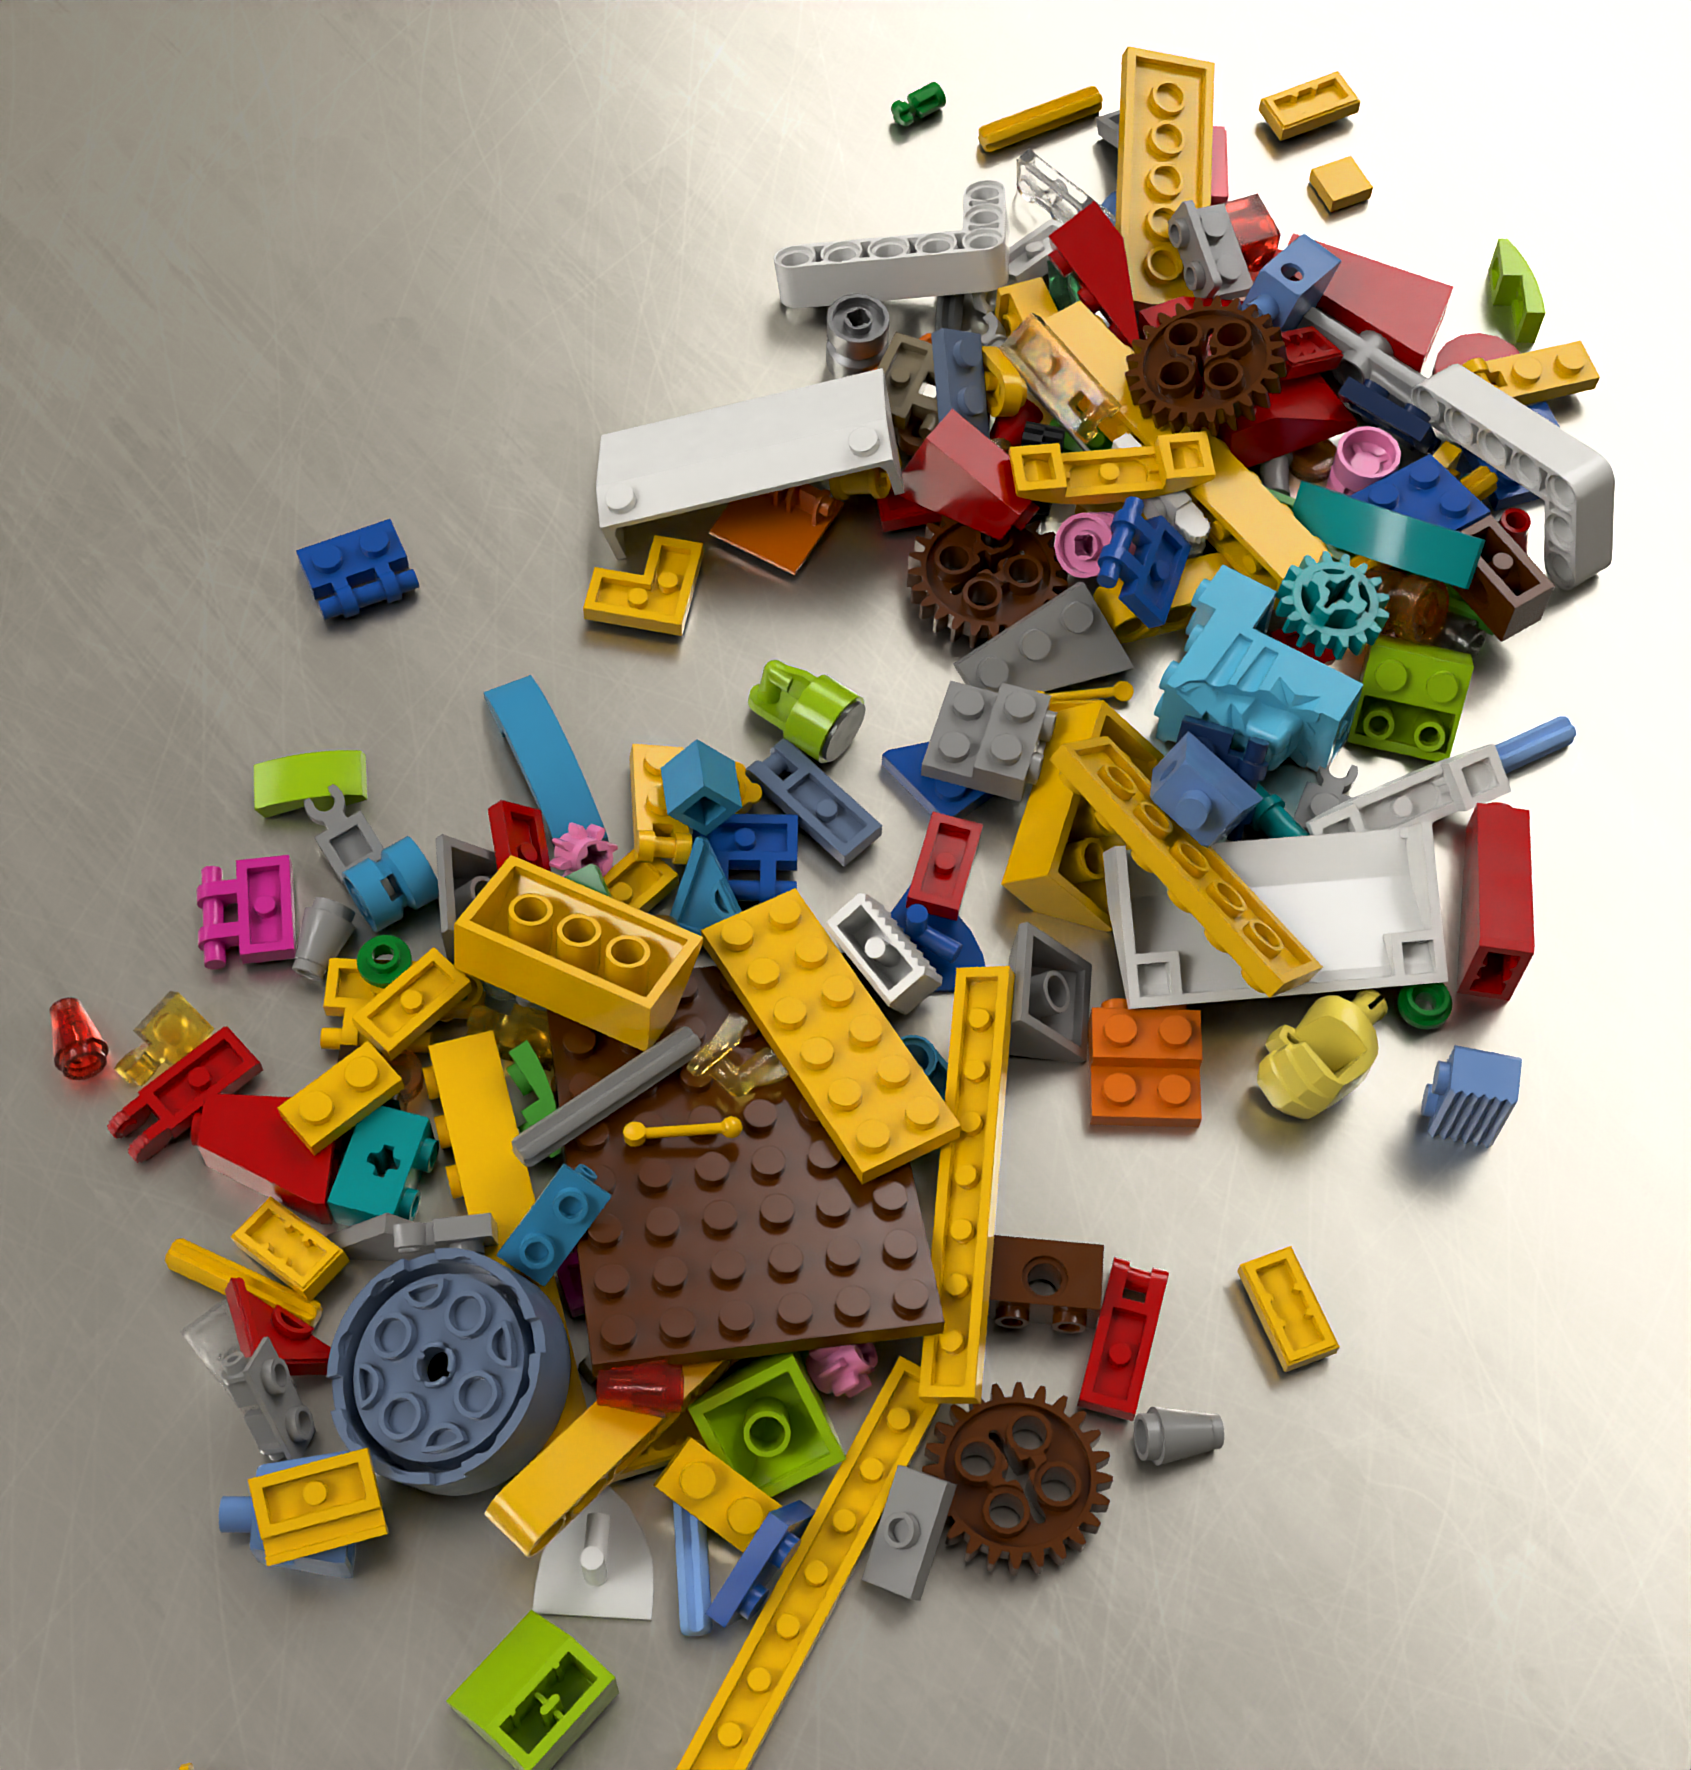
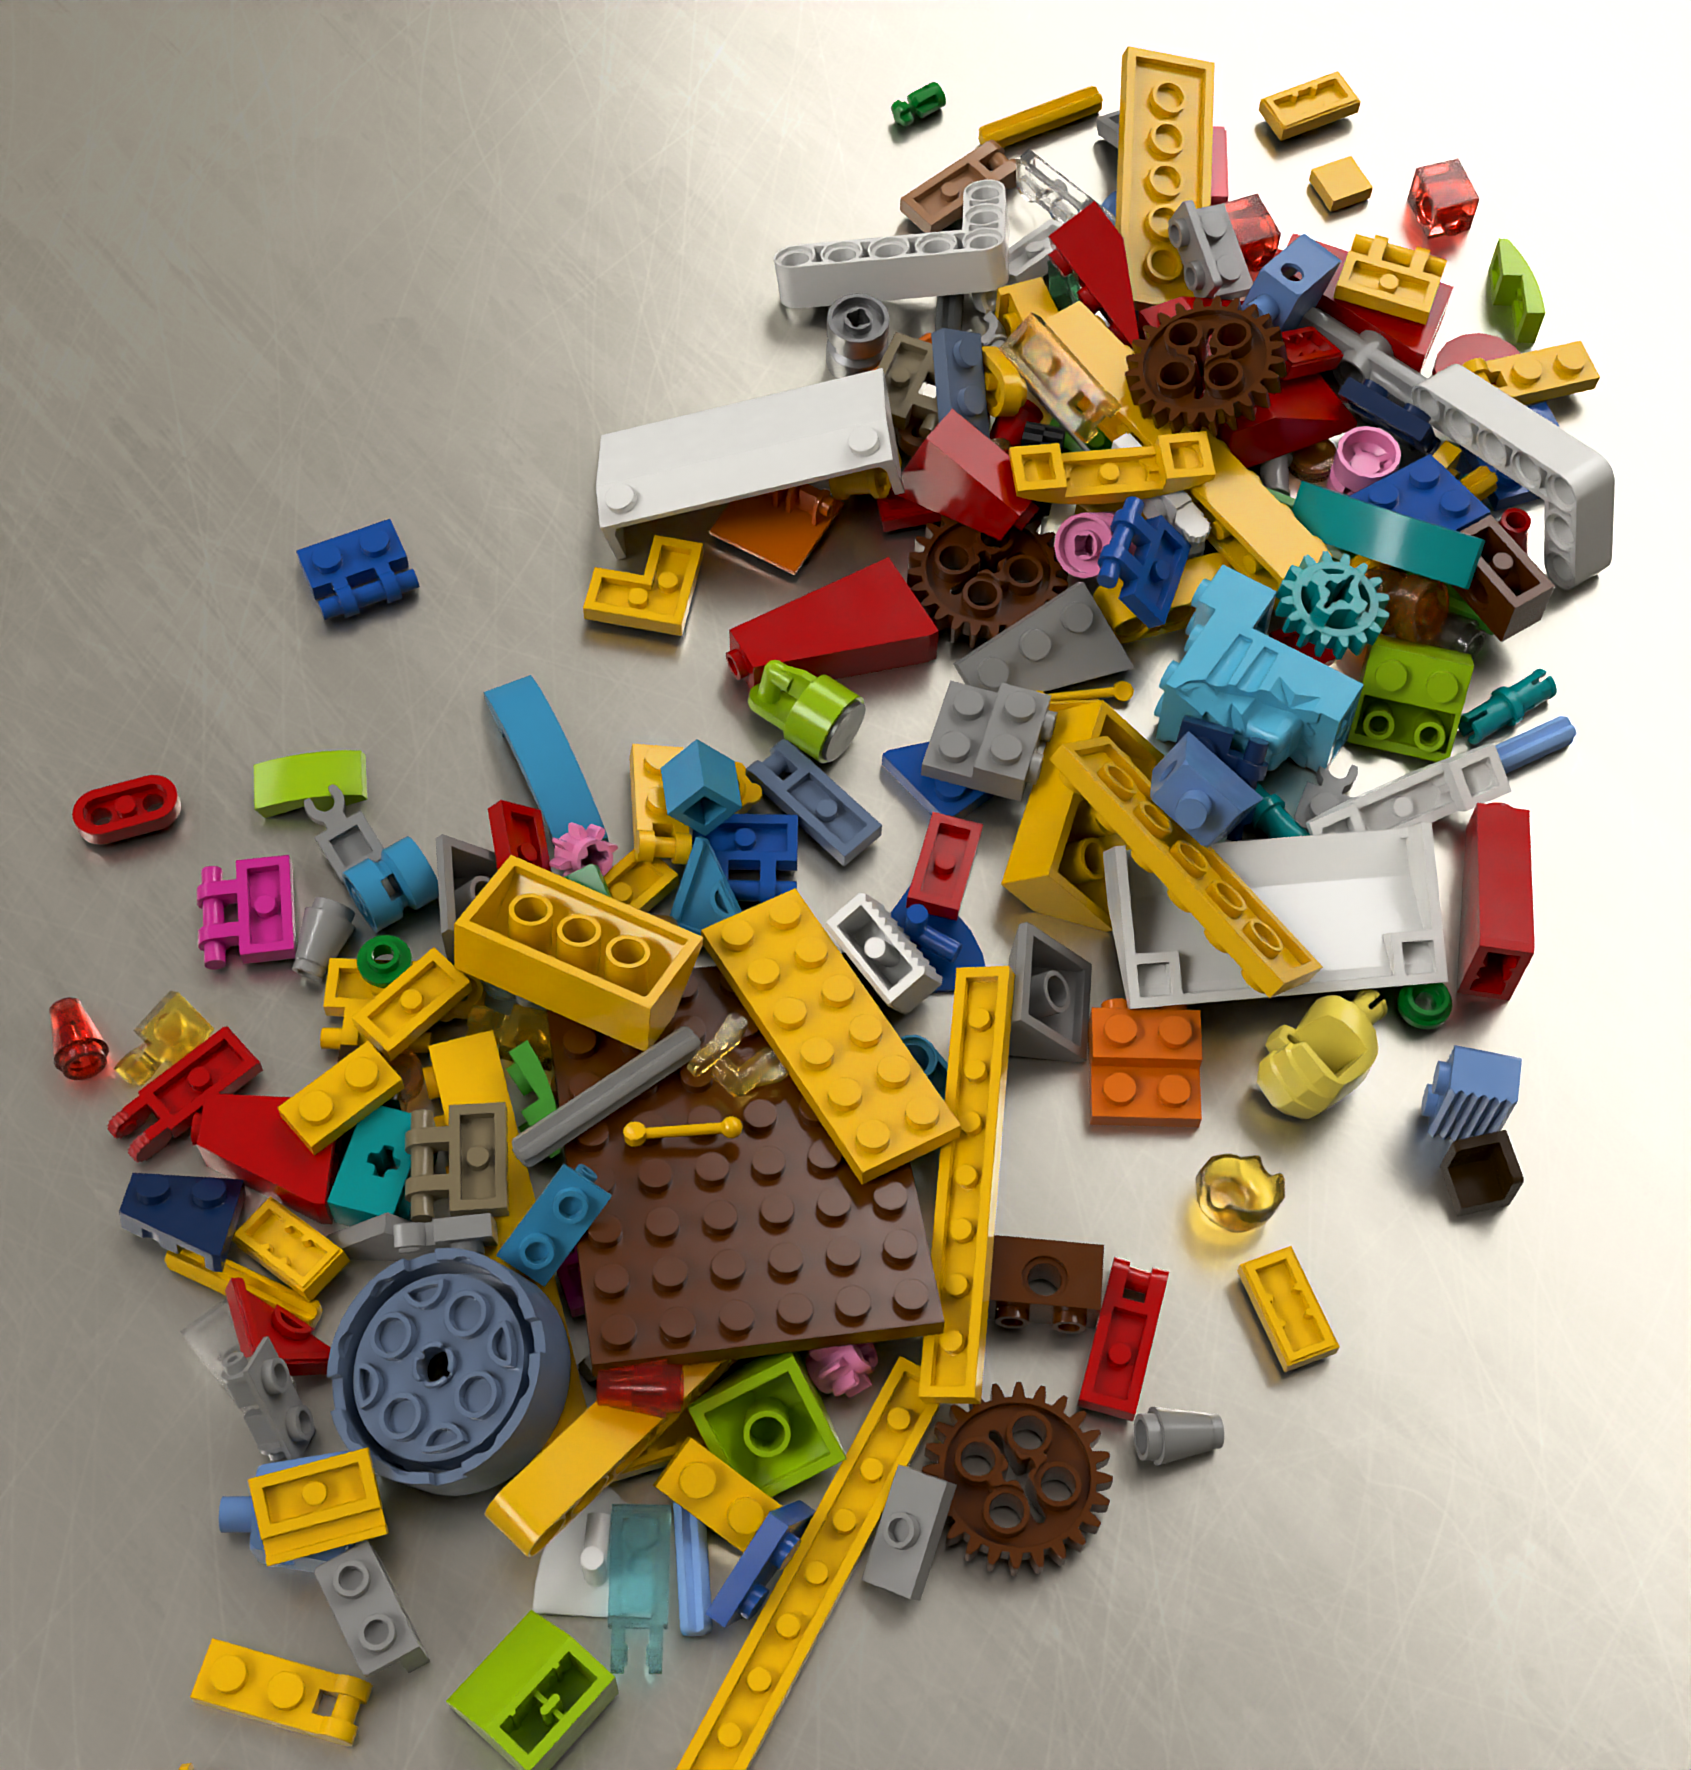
none -> red plate [72,775,181,845]
none -> dark blue wing [119,1173,246,1272]
none -> yellow plate [190,1638,373,1747]
none -> light grey bracket [314,1540,430,1677]
none -> dark tan plate [405,1102,509,1223]
none -> clear light blue hinge [608,1504,671,1674]
none -> red slope [726,557,939,689]
none -> medium nougat plate [900,140,1026,233]
none -> clear yellow hair [1195,1153,1285,1233]
none -> yellow plate [1333,234,1447,325]
none -> clear red brick [1407,158,1480,240]
none -> dark brown panel [1439,1130,1524,1217]
none -> teal pin [1458,668,1557,745]

